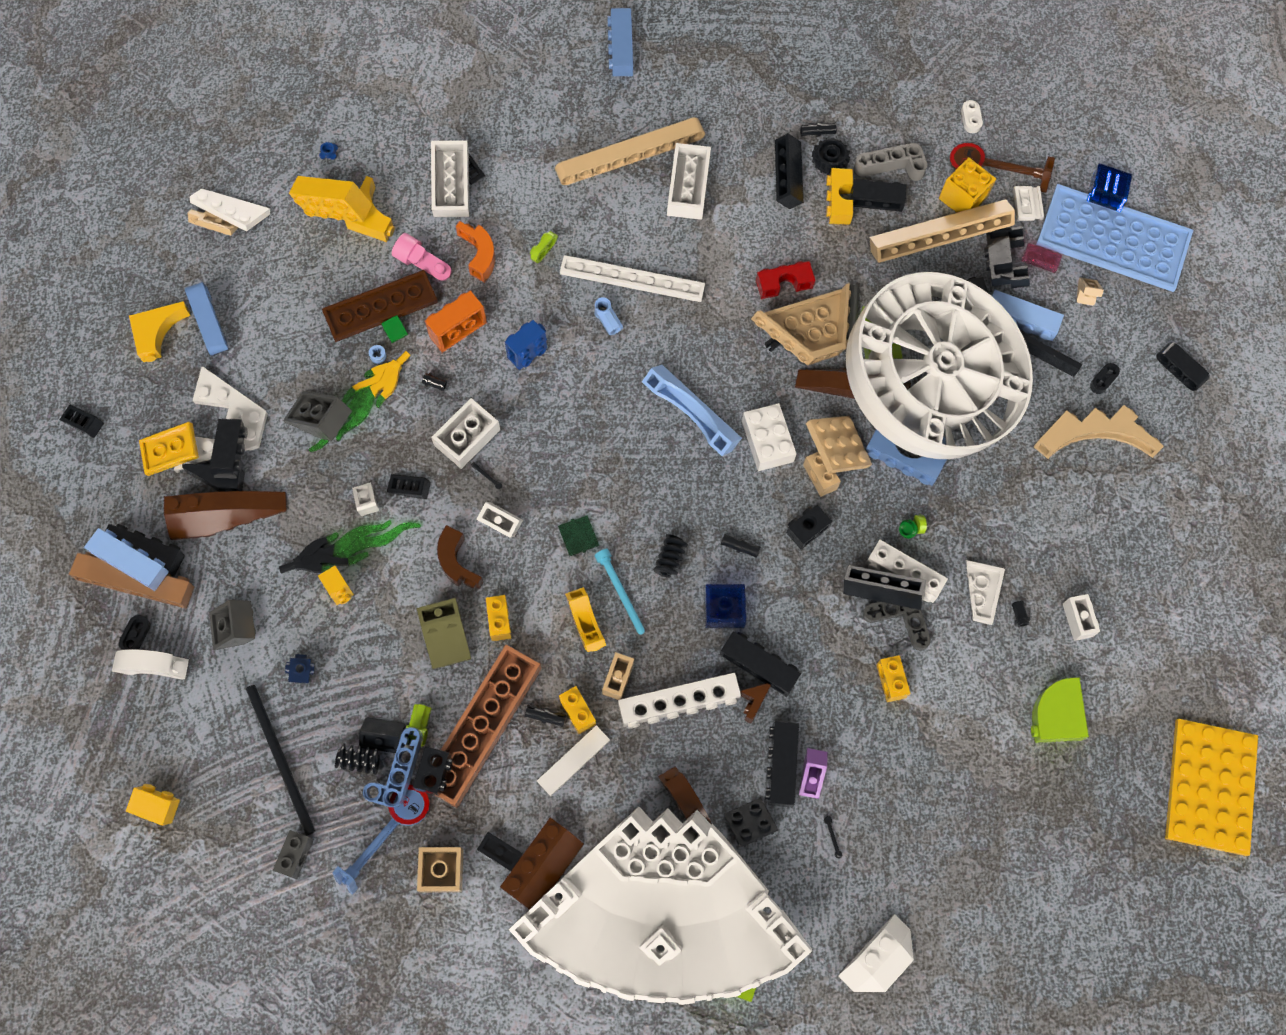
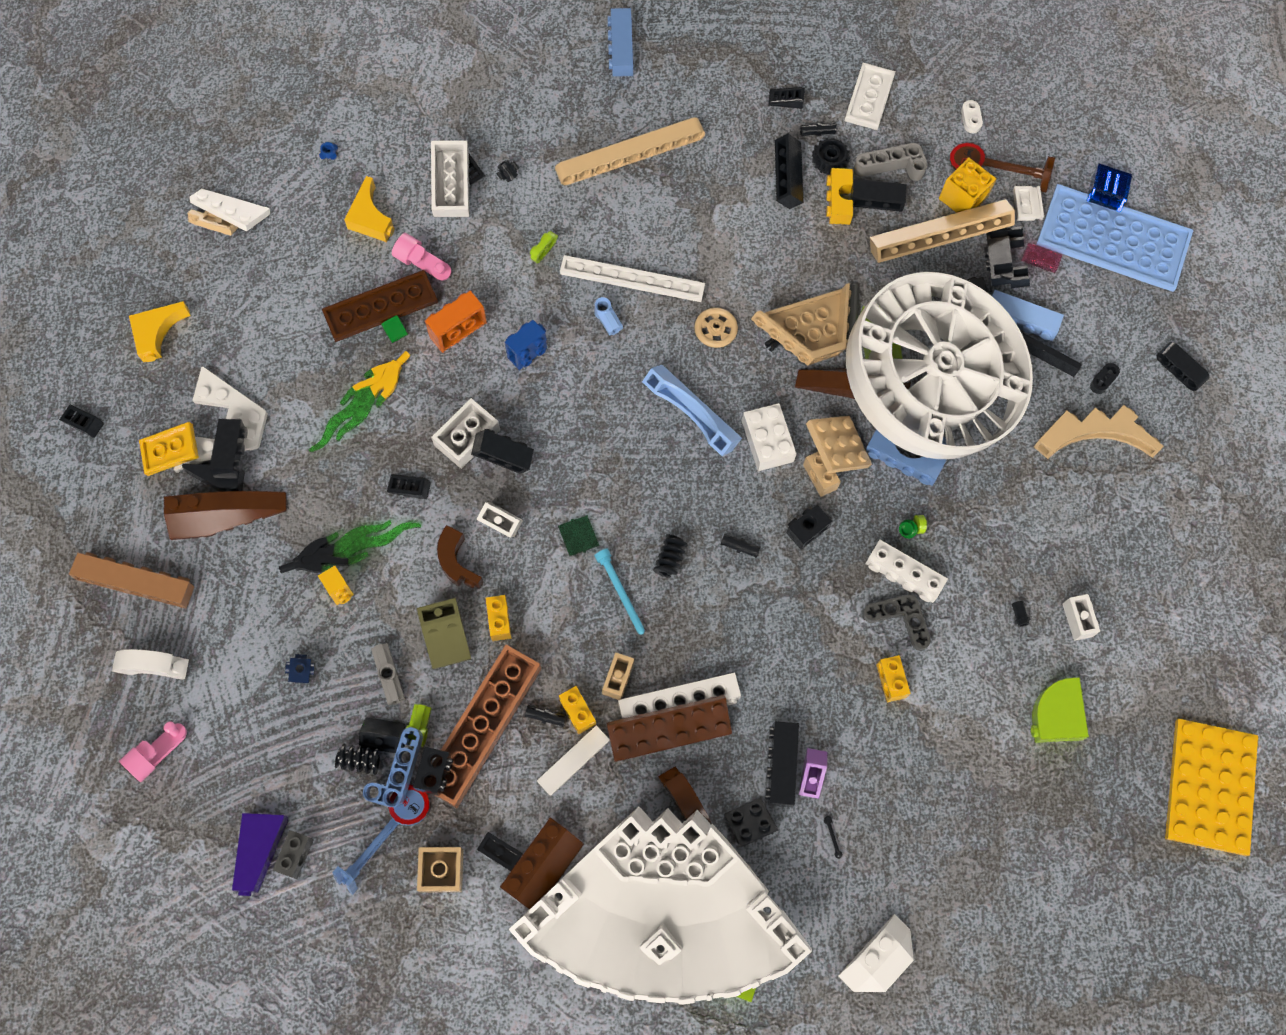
light blue brick [84,528,169,591] -> none
black brick [105,524,185,577] -> none
black plate [119,615,150,650] -> none
yellow brick [126,784,180,826] -> none
medium blue beam [185,282,229,356] -> none
dark grey slope [209,600,256,650] -> none
black piece [246,685,316,836] -> none
dark grey slope [283,391,352,441] -> none
yellow brick [289,176,372,222] -> none
white slope [352,482,379,516] -> none
light blue bush [369,345,387,364] -> none
black pin [422,372,447,391] -> none
orange arch [456,221,495,283] -> none
black hinge [471,462,503,489] -> none
yellow arch [565,587,606,652] -> none
white brick [667,143,711,220] -> none
clear blue brick [704,584,746,628] -> none
black brick [719,631,801,697] -> none
reddish brown slope [740,683,771,724] -> none
red arch [756,261,815,299] -> none
black brick [843,565,926,610] -> none
white wing [966,560,1005,625] -> none
tan slope [1077,277,1104,305] -> none
none -> bright pink piece [119,721,187,782]
none -> dark purple slope [232,813,288,896]
none -> light grey piece [371,643,405,706]
none -> black brick [471,429,534,474]
none -> black gear [496,160,519,182]
none -> reddish brown plate [606,695,732,762]
none -> tan plate [694,308,738,348]
none -> black slope [768,87,805,109]
none -> white tile [844,63,896,130]

